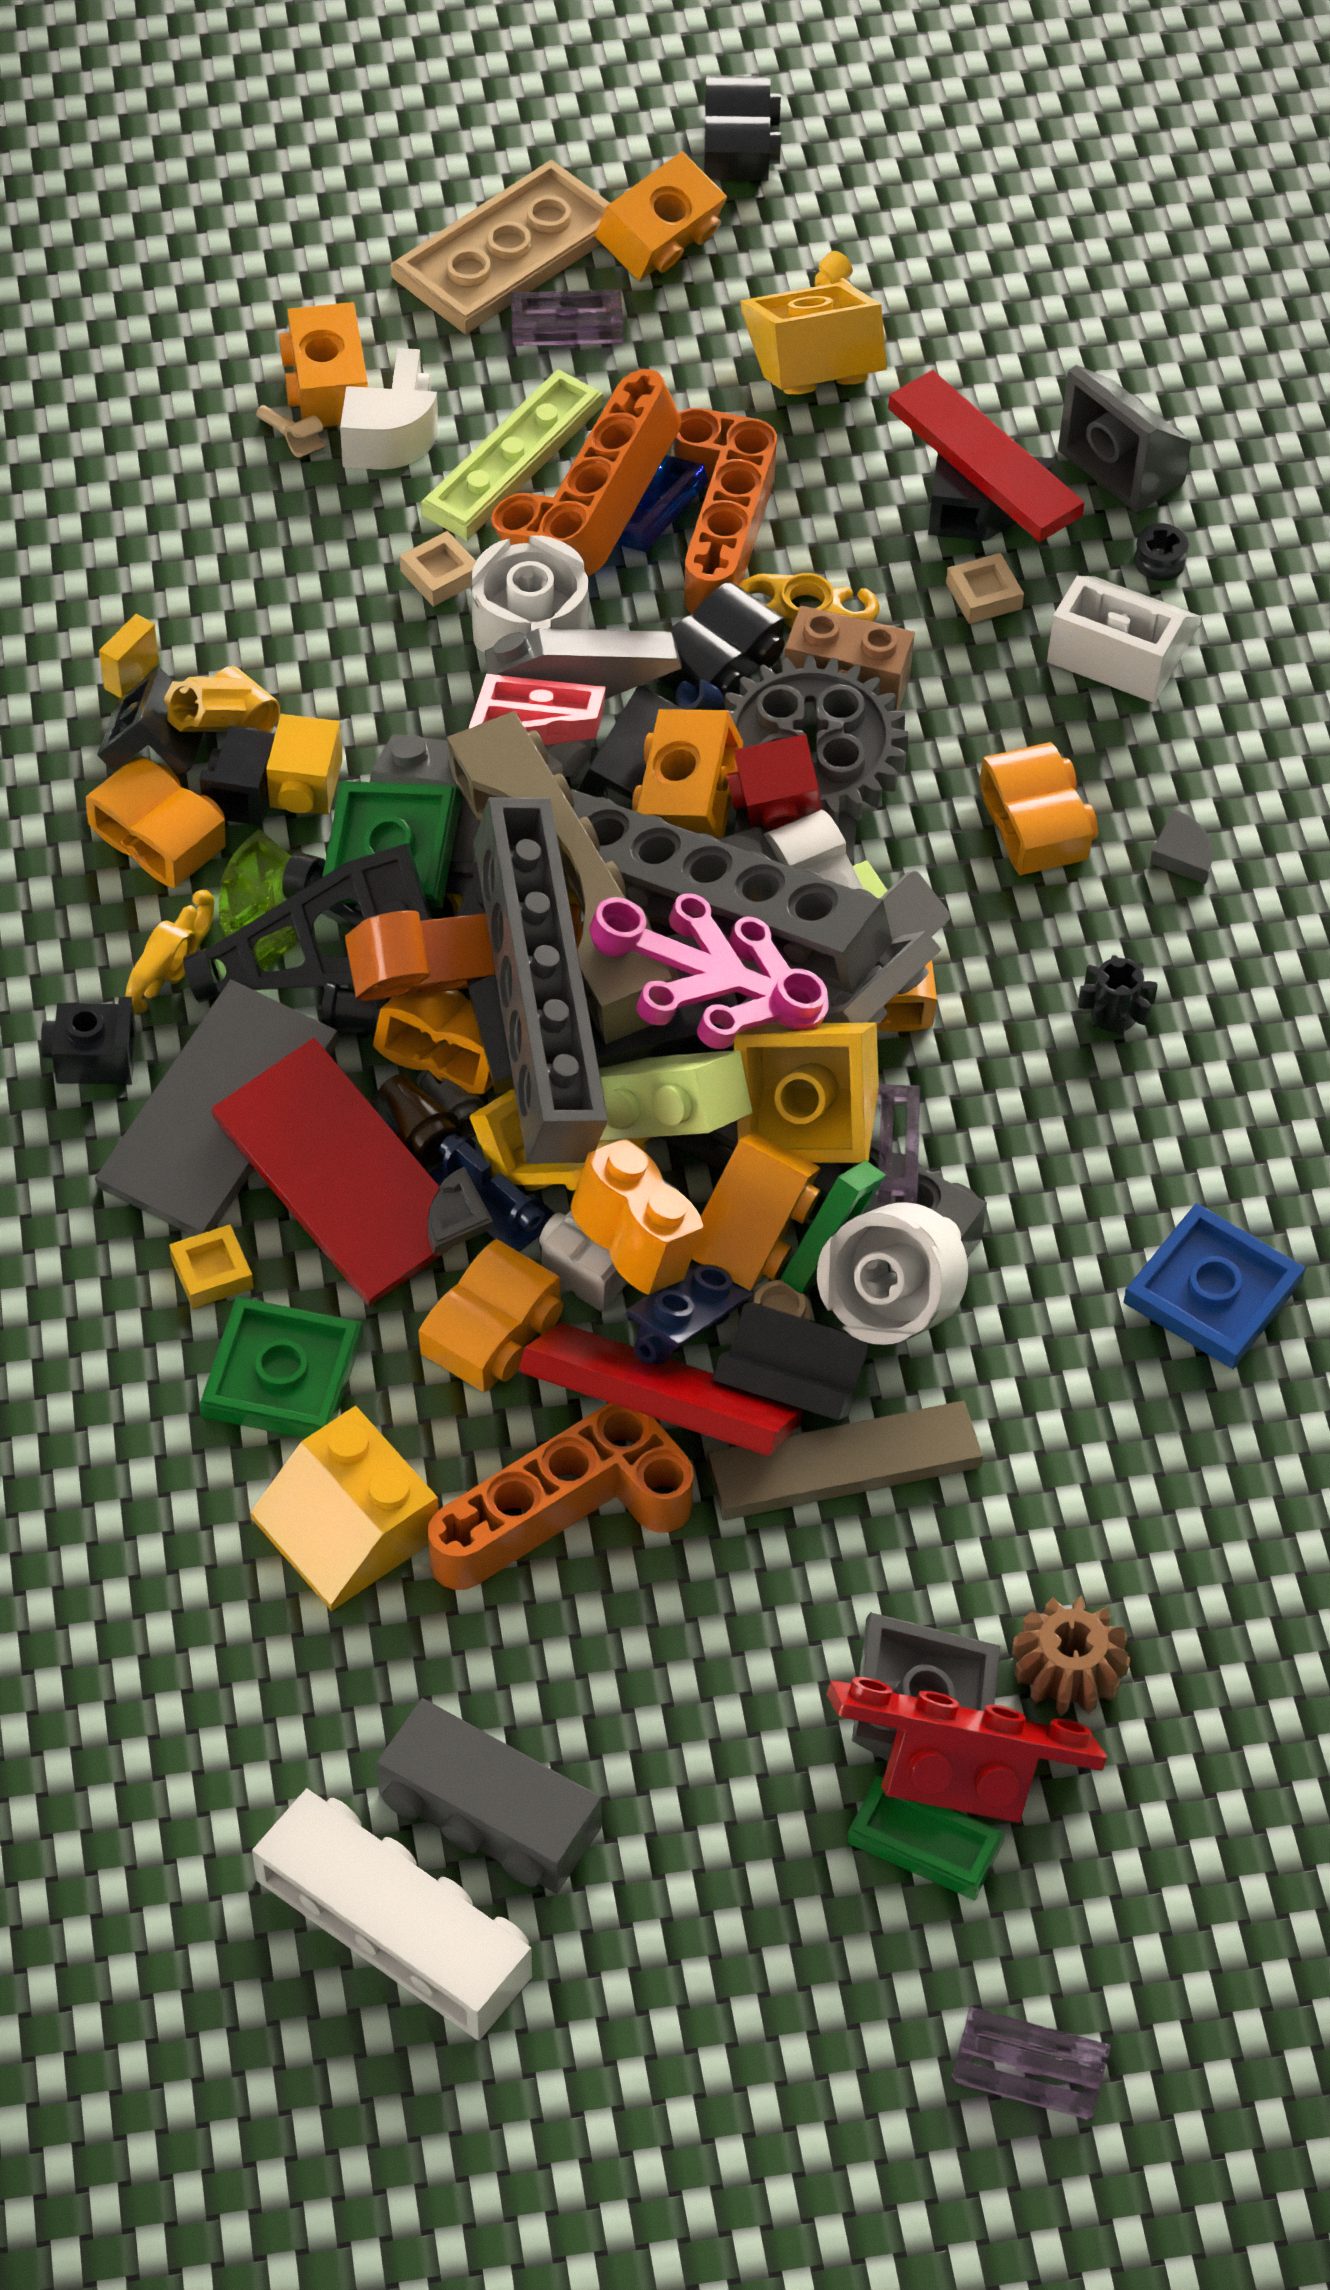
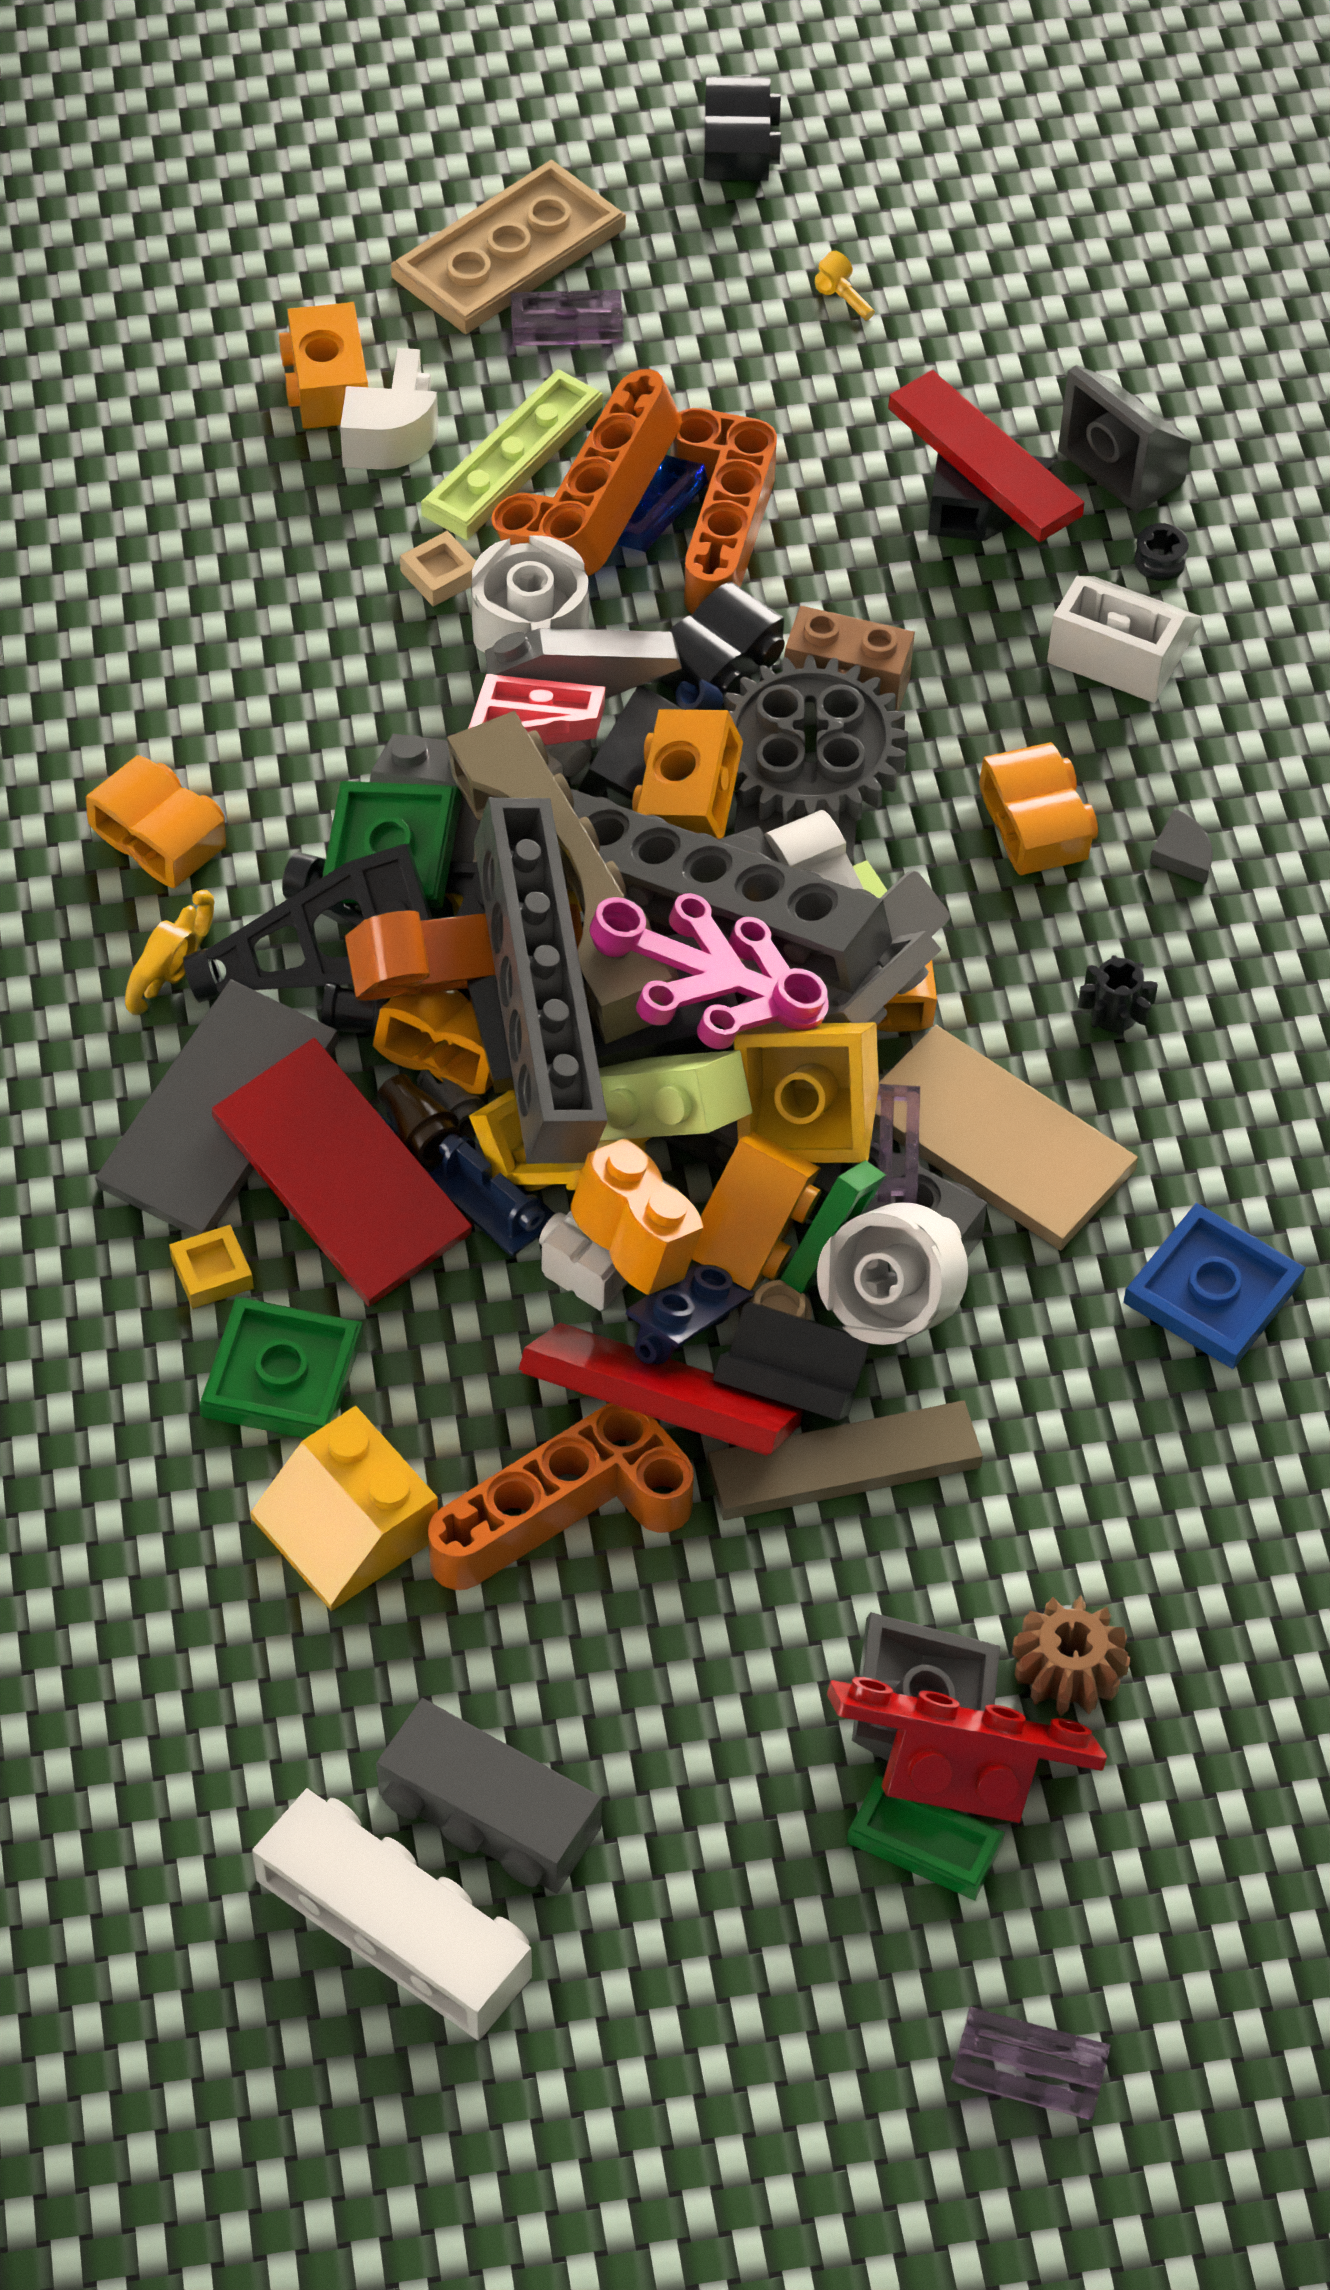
black brick [41,997,137,1085] -> none
black panel [97,667,204,776] -> none
yellow tile [99,614,159,698] -> none
yellow piece [164,666,281,732] -> none
black brick [199,726,275,826] -> none
clear neon green tile [219,829,296,969] -> none
tan hand [256,405,326,457] -> none
yellow brick [266,714,343,815] -> none
light orange brick [418,1238,564,1393] -> none
dark grey tile [427,1167,493,1255] -> none
light orange brick [594,151,727,282] -> none
red brick [726,734,822,829] -> none
yellow piece [739,573,880,628] -> none
yellow slope [740,281,887,394] -> none
tan plate [946,553,1024,624] -> none
none -> tan tile [873,1025,1138,1251]

